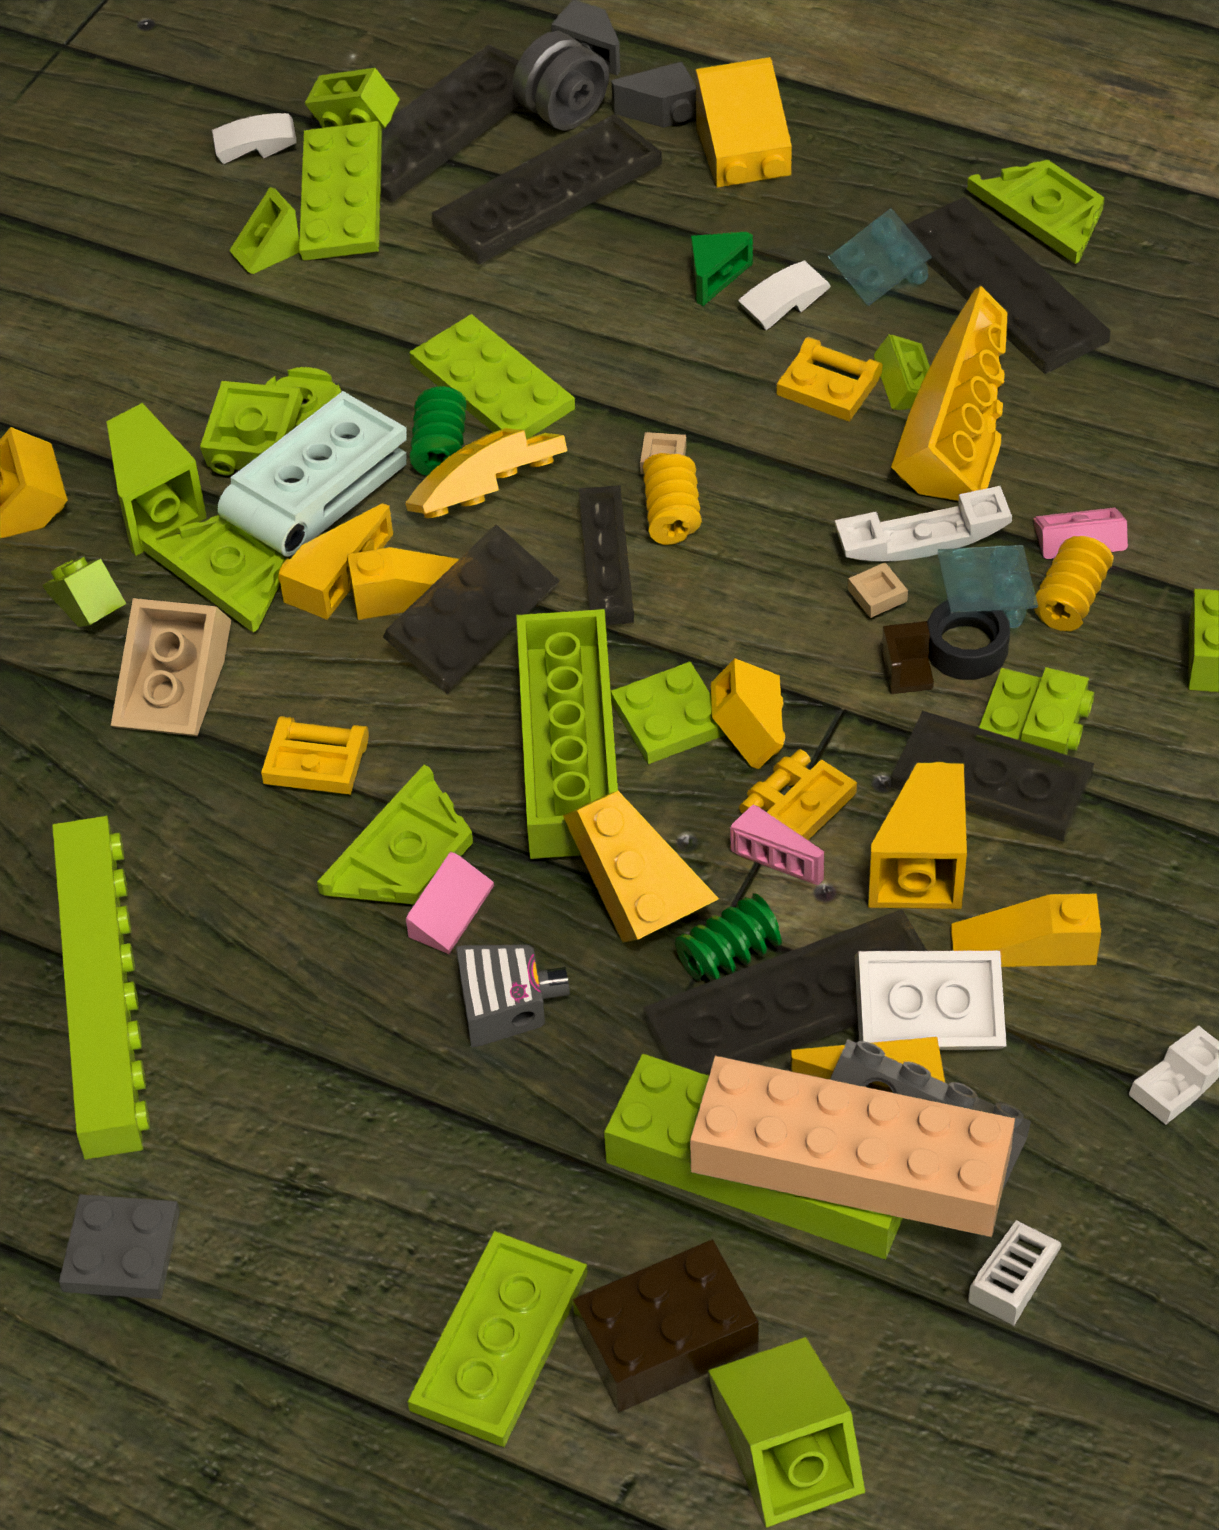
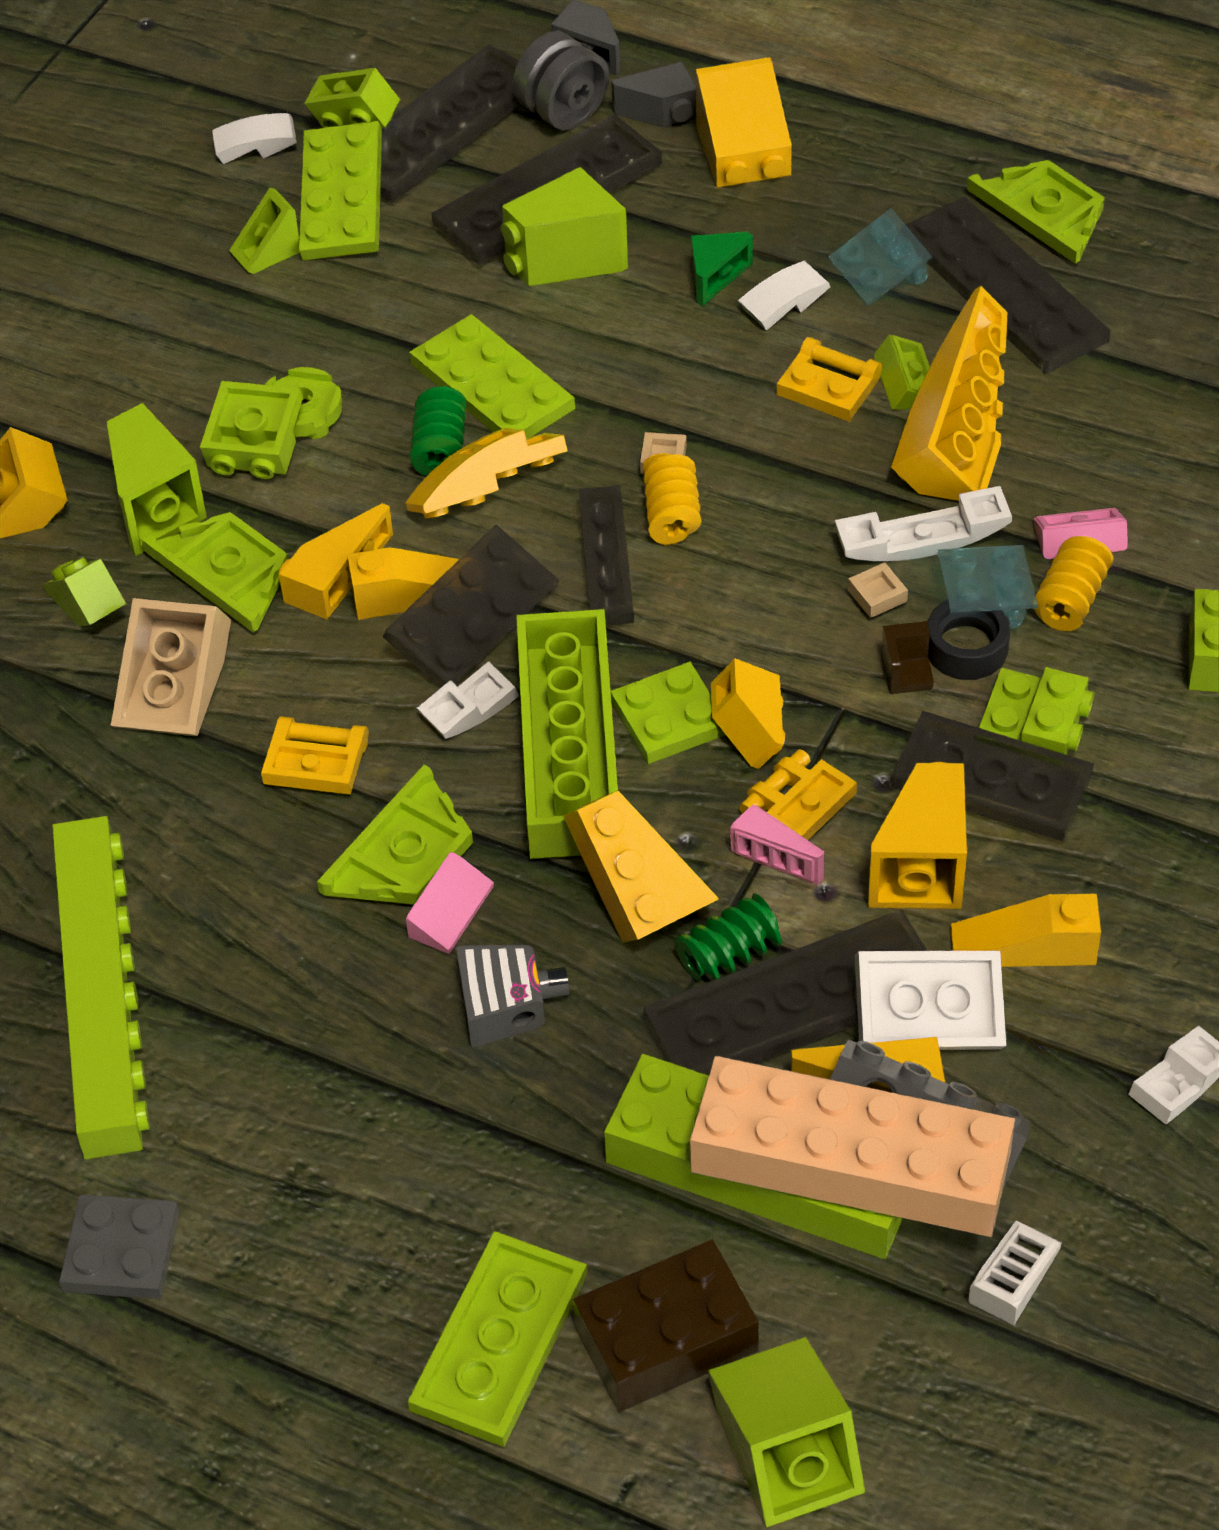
light aqua hinge [218,391,406,557] -> none
none -> white slope [417,661,519,739]
none -> lime slope [501,167,628,286]

